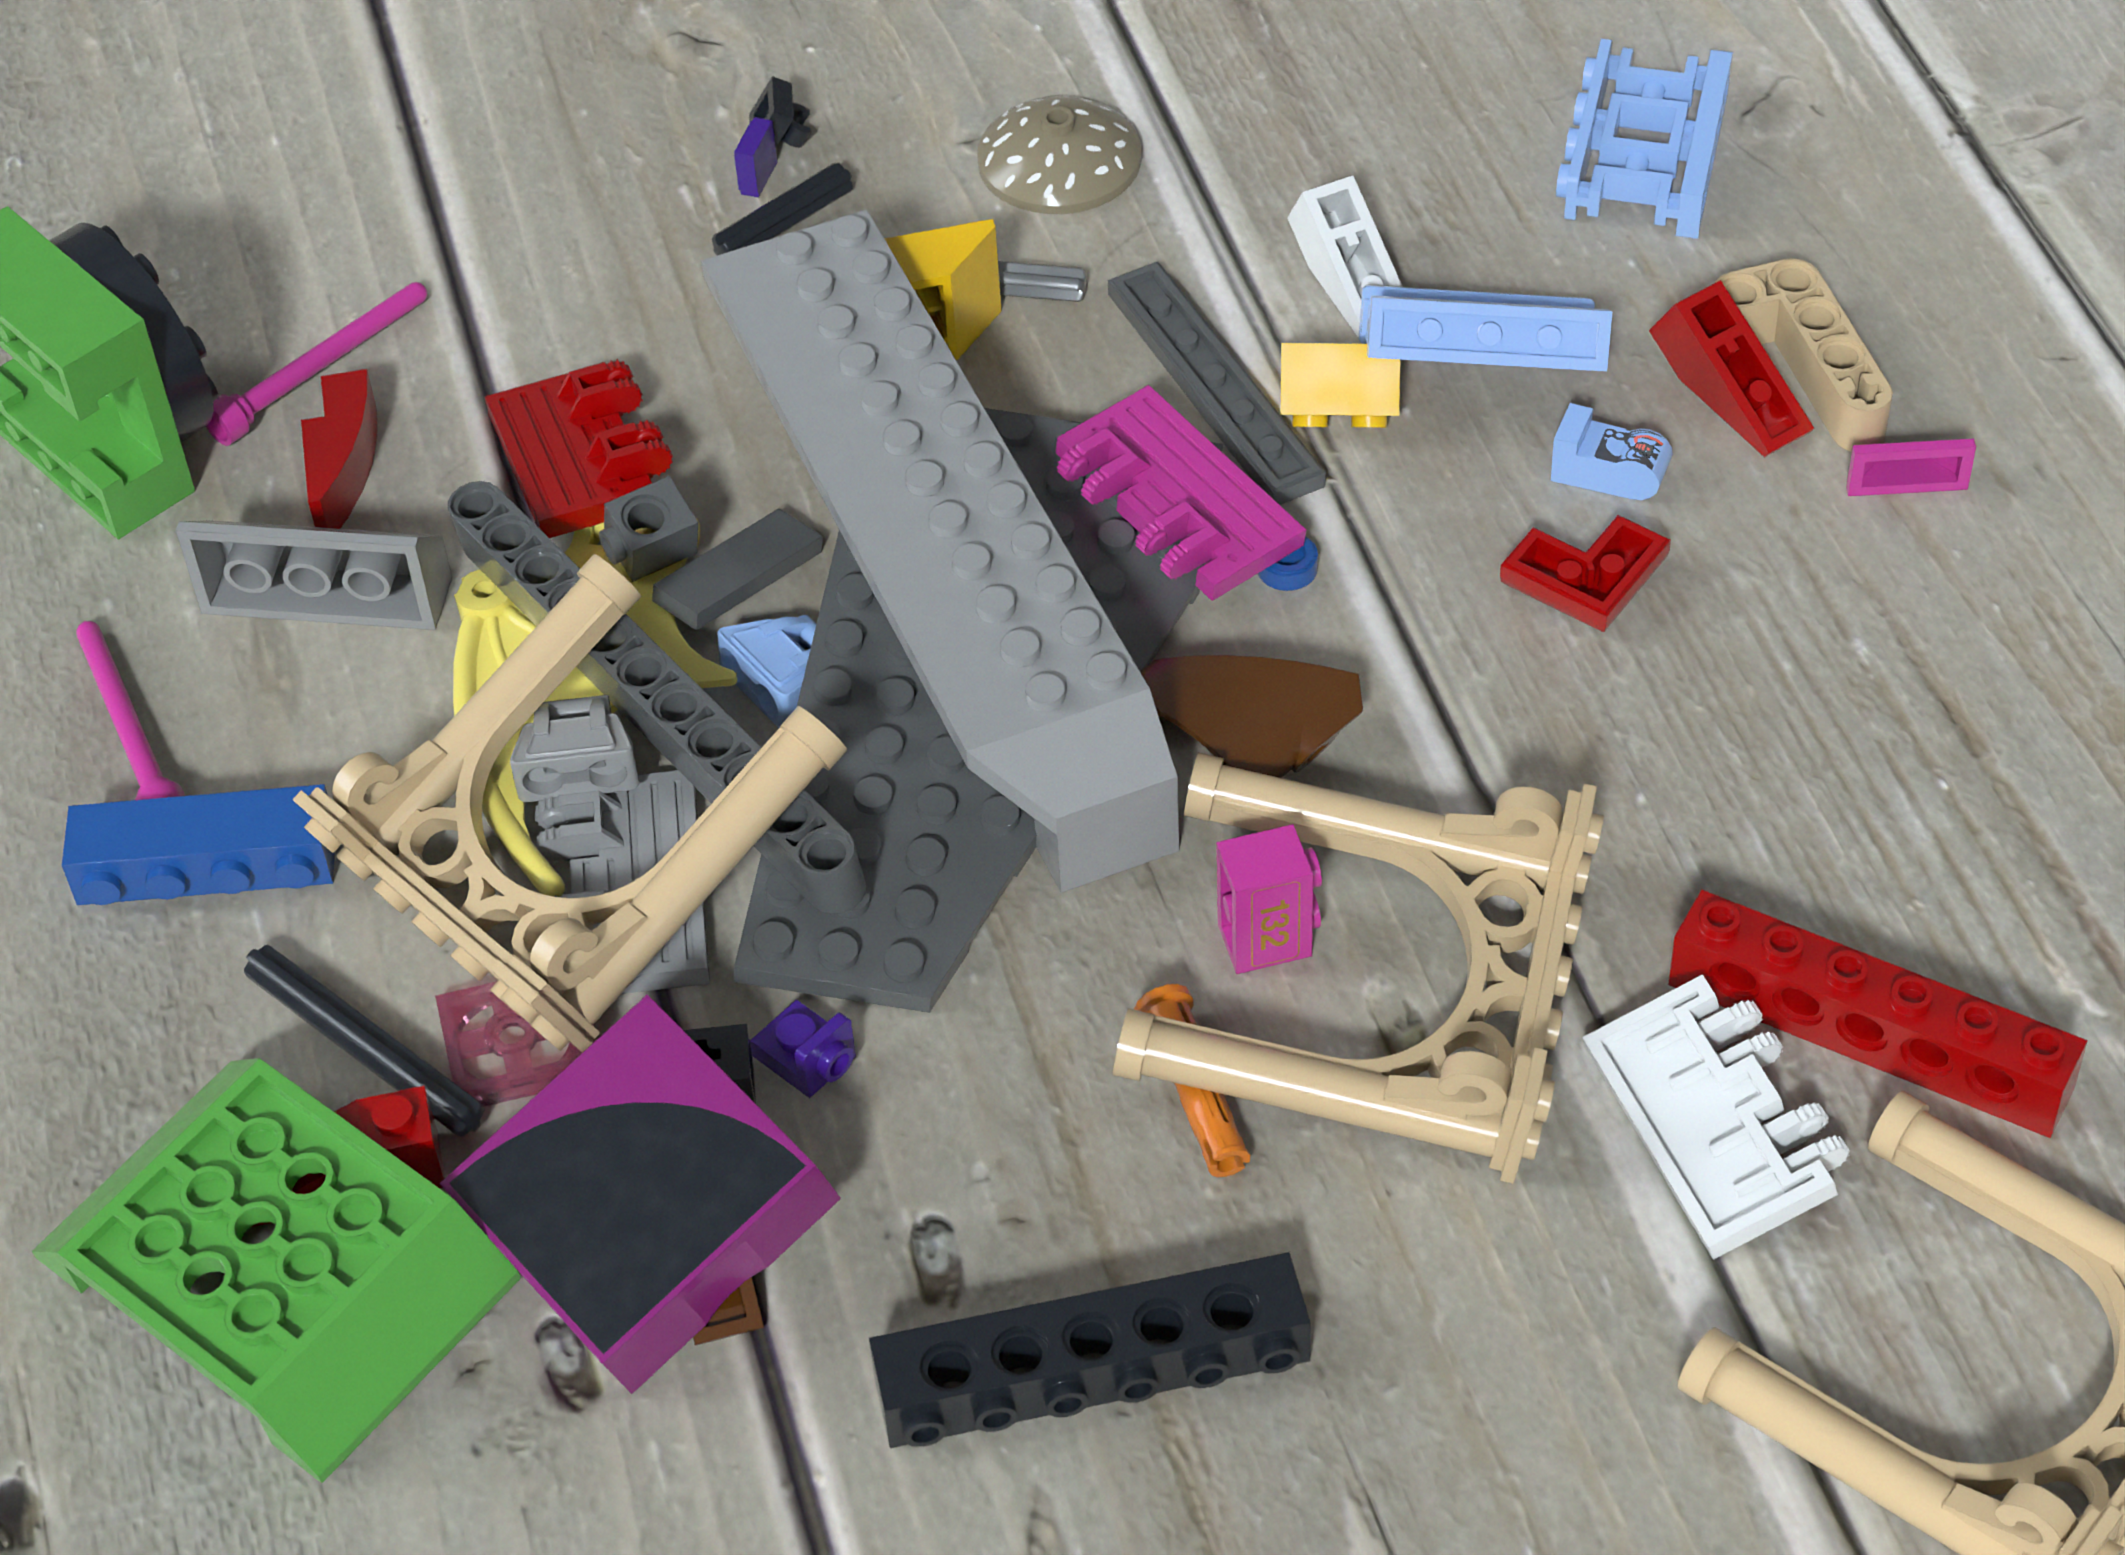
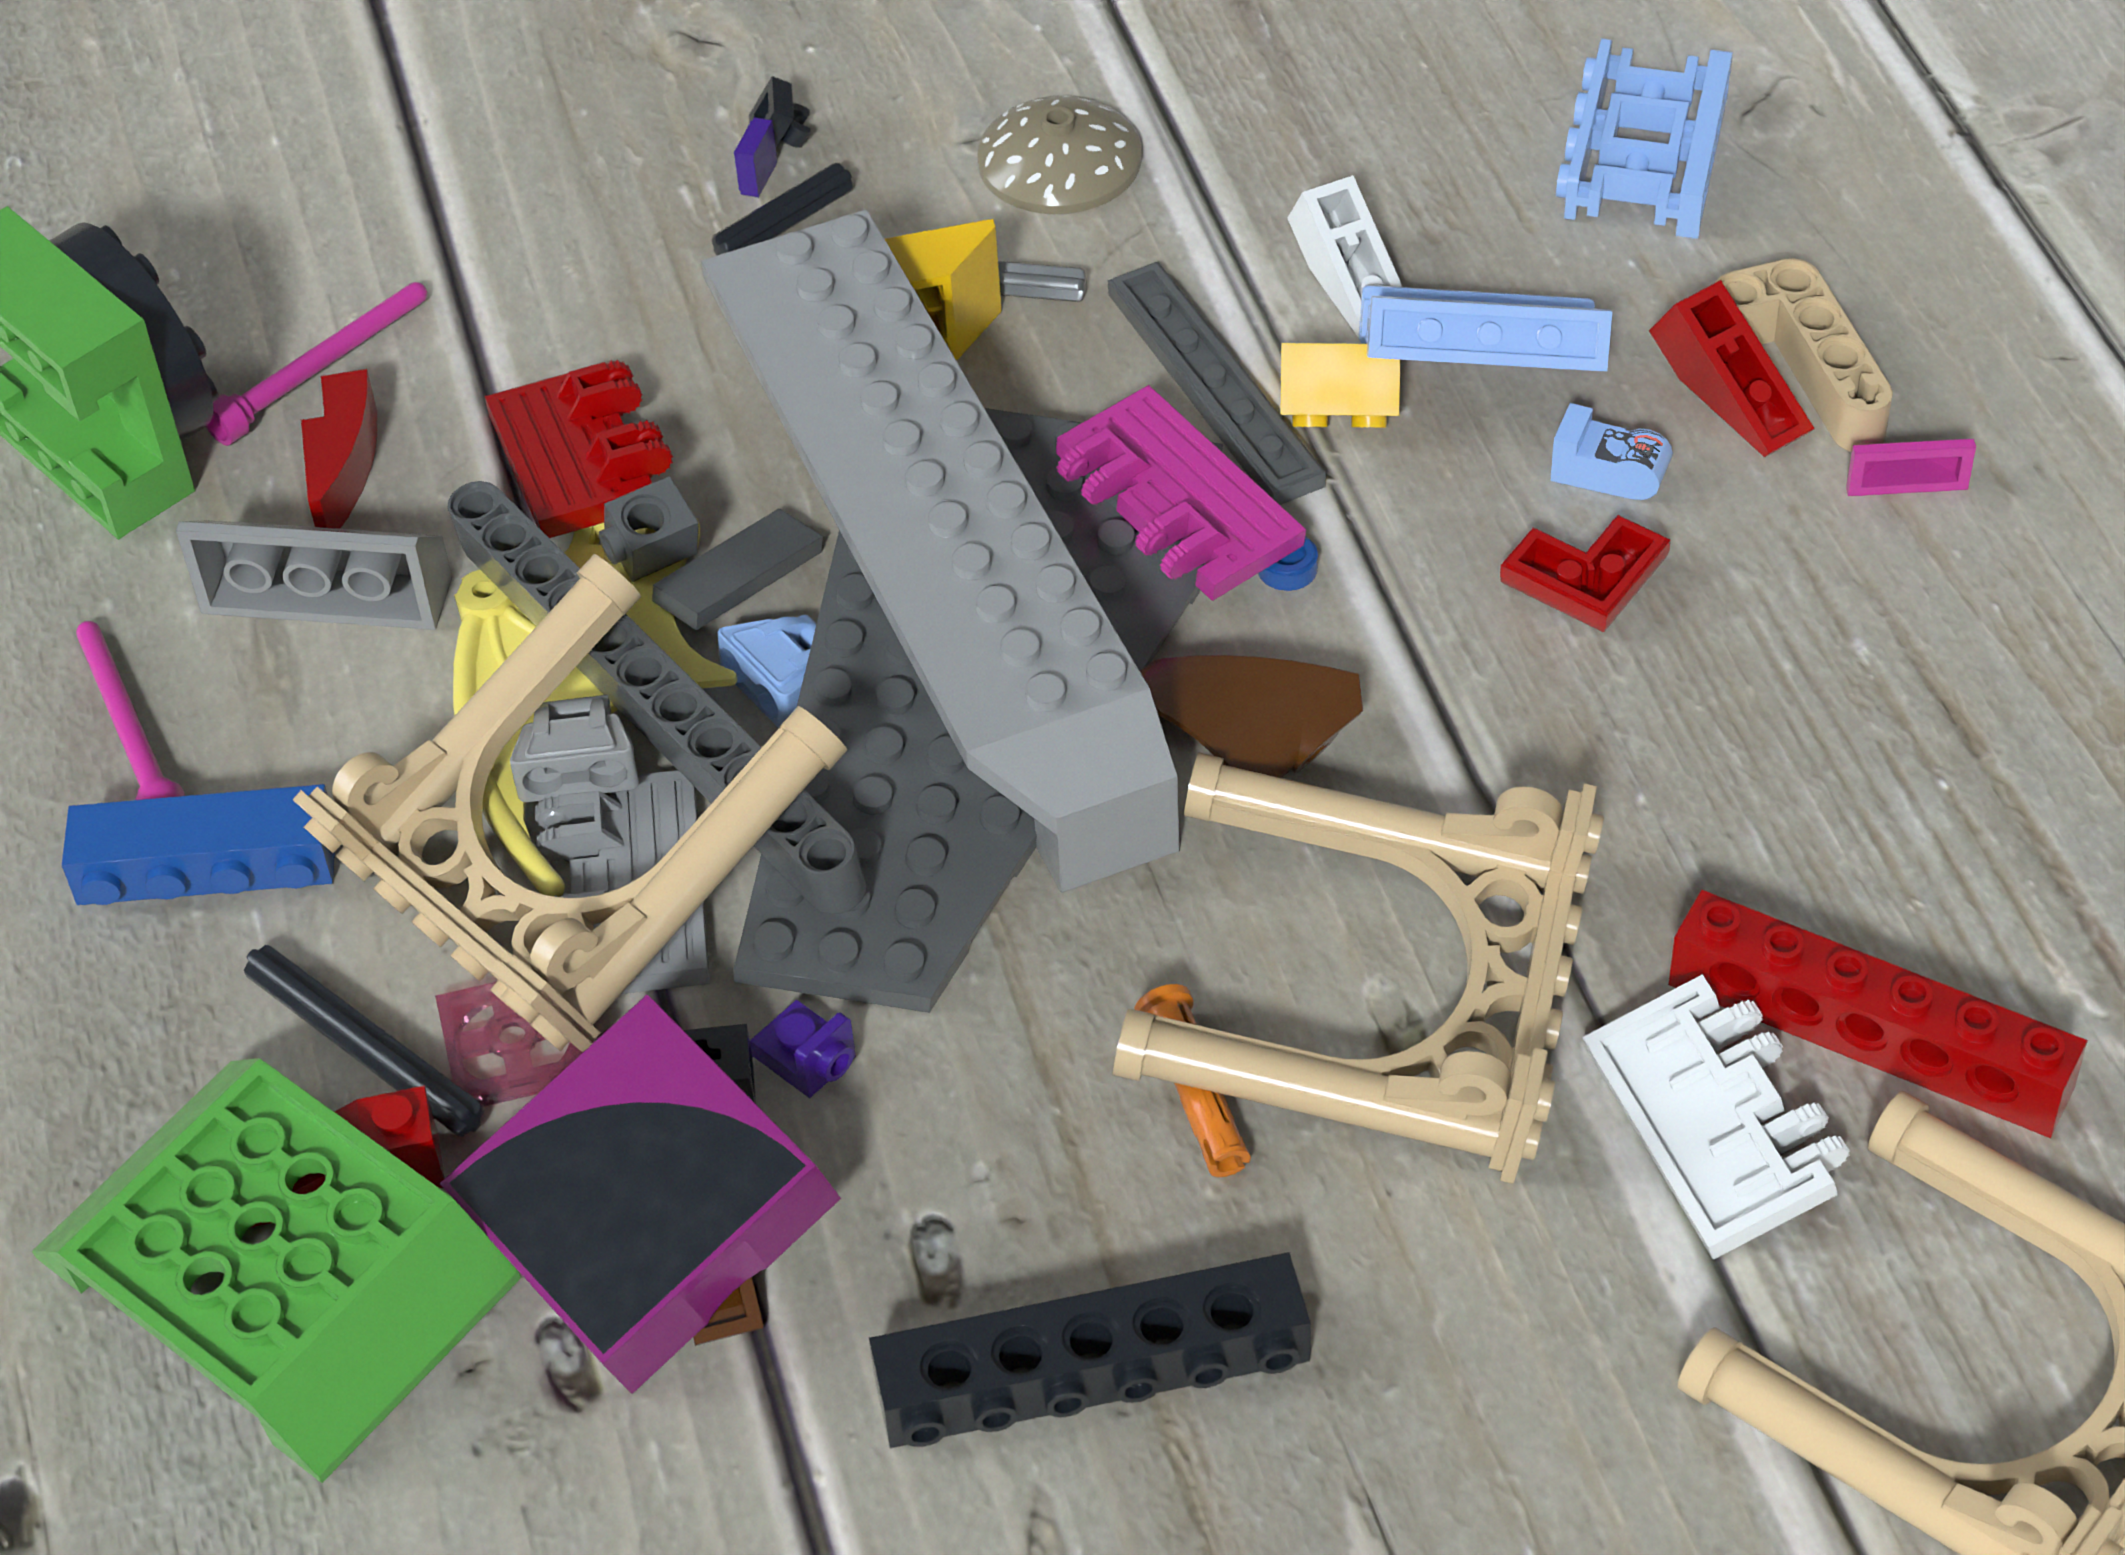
dark pink brick [1216,824,1322,974] -> none

